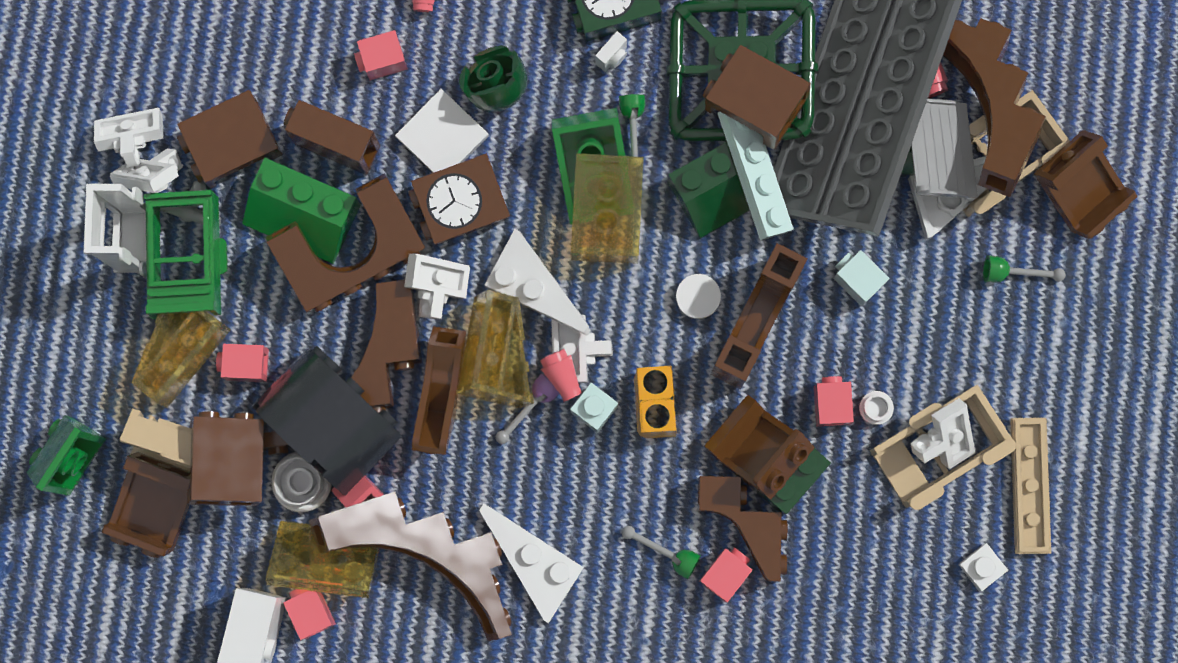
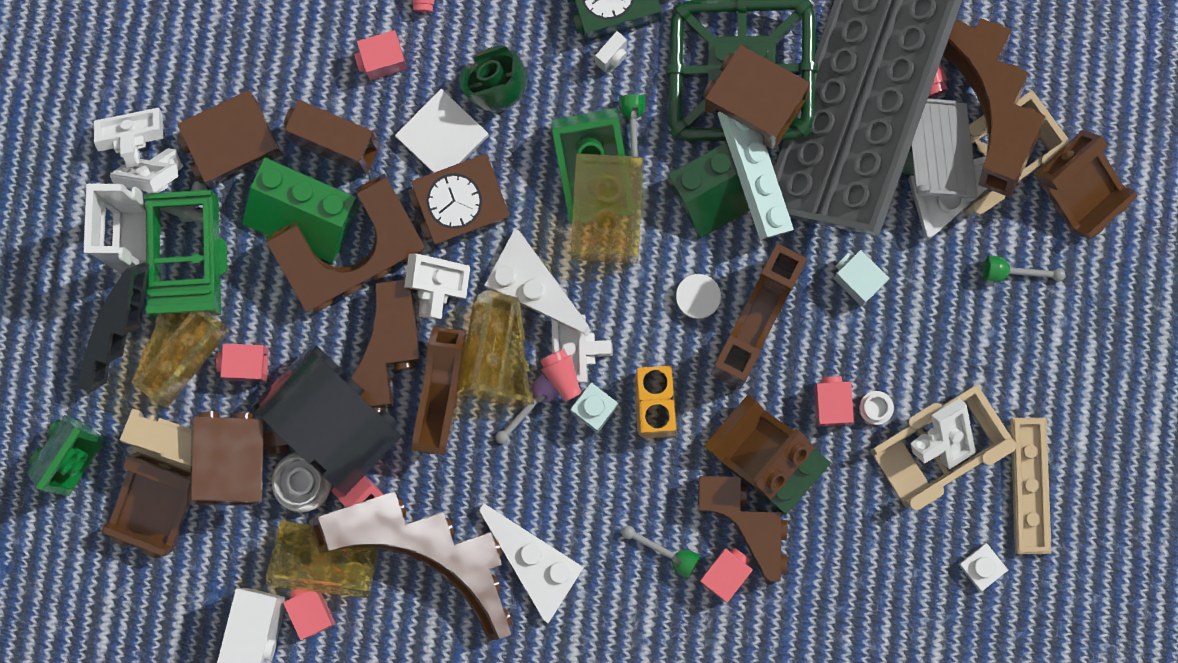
none -> black slope [77,262,149,391]

